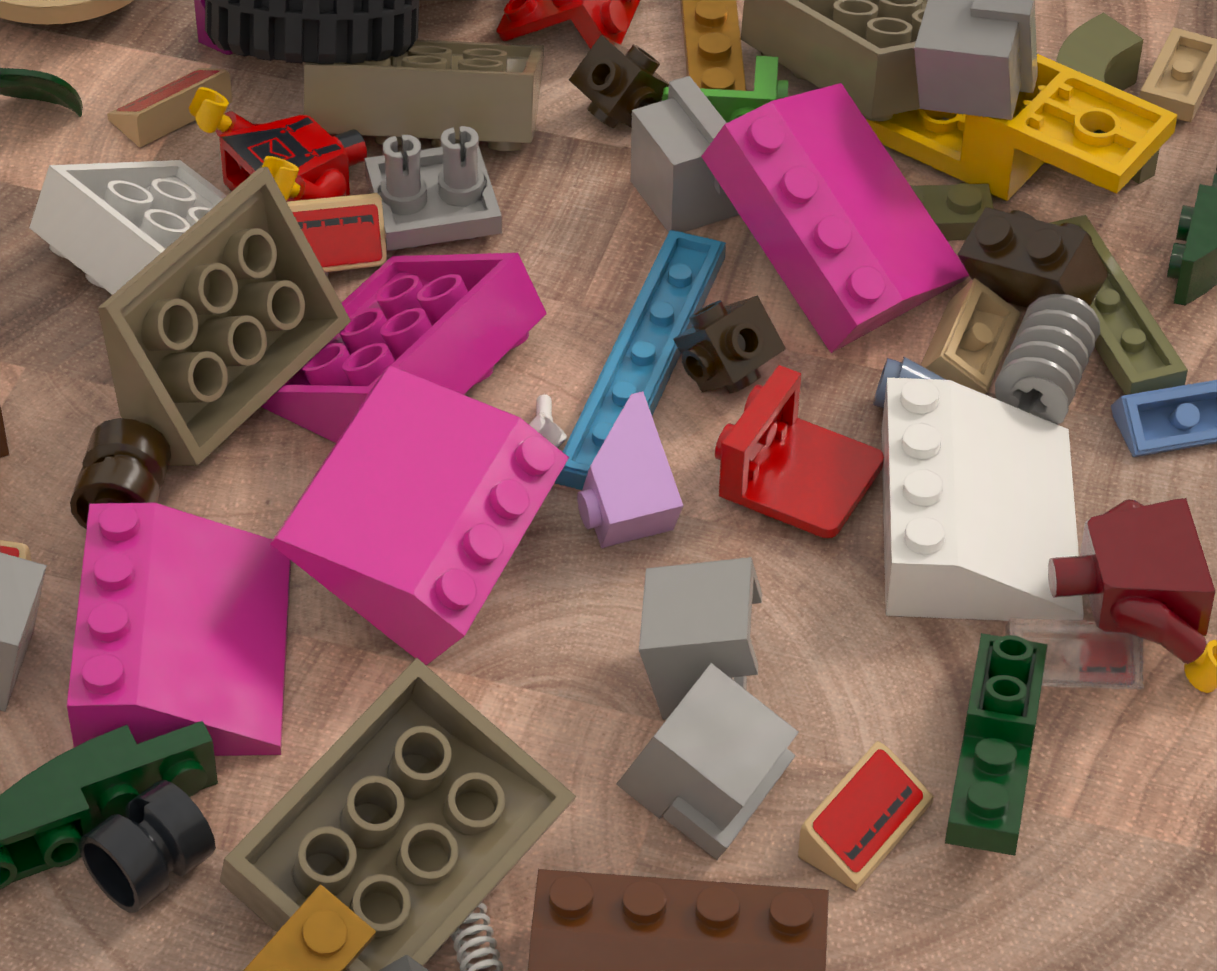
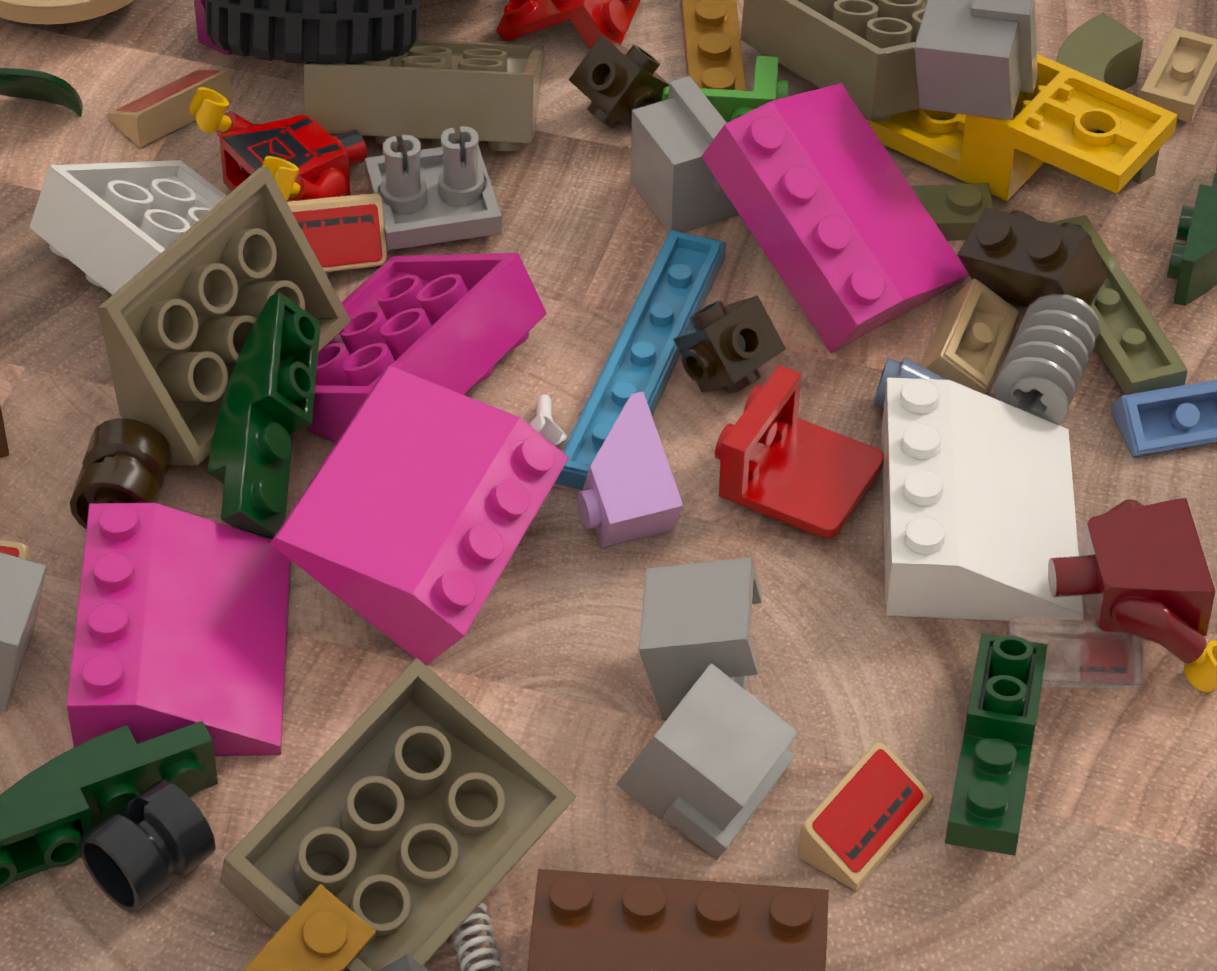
none -> dark green slope [207,292,321,539]

